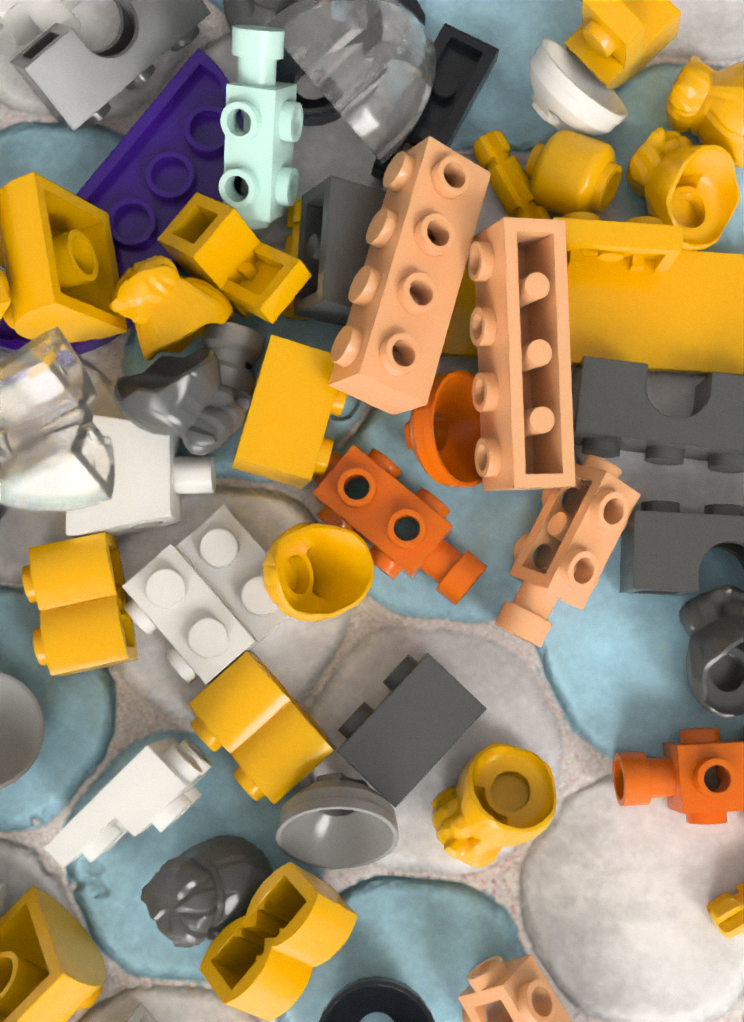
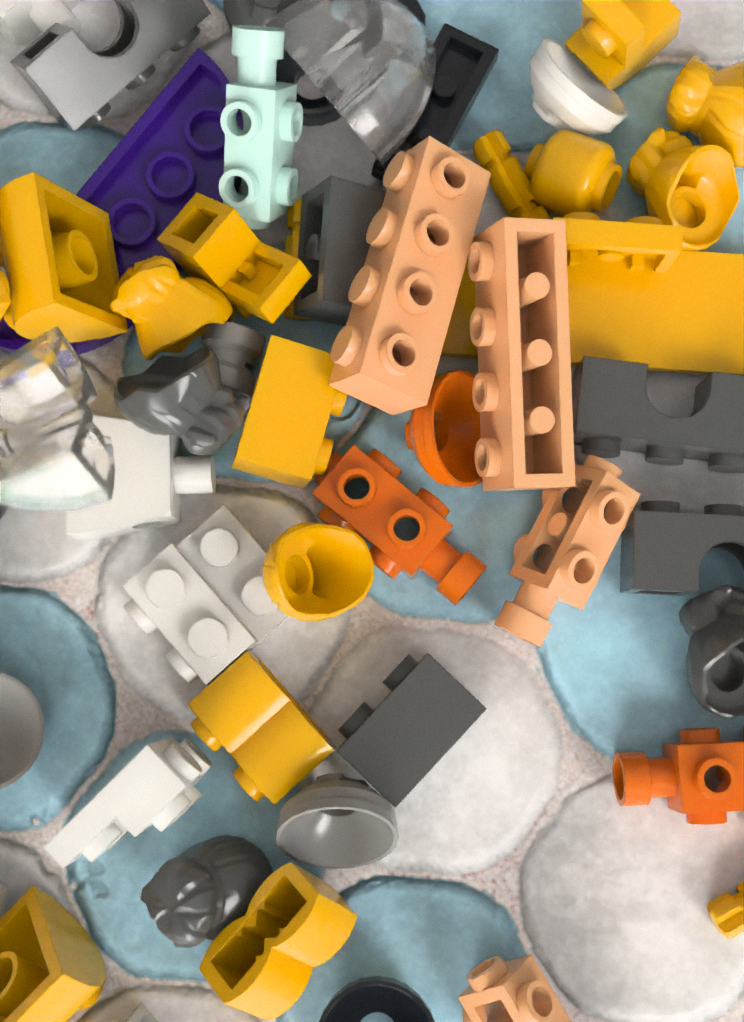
yellow brick [22,532,138,676] -> none
yellow hair [431,743,557,868] -> none

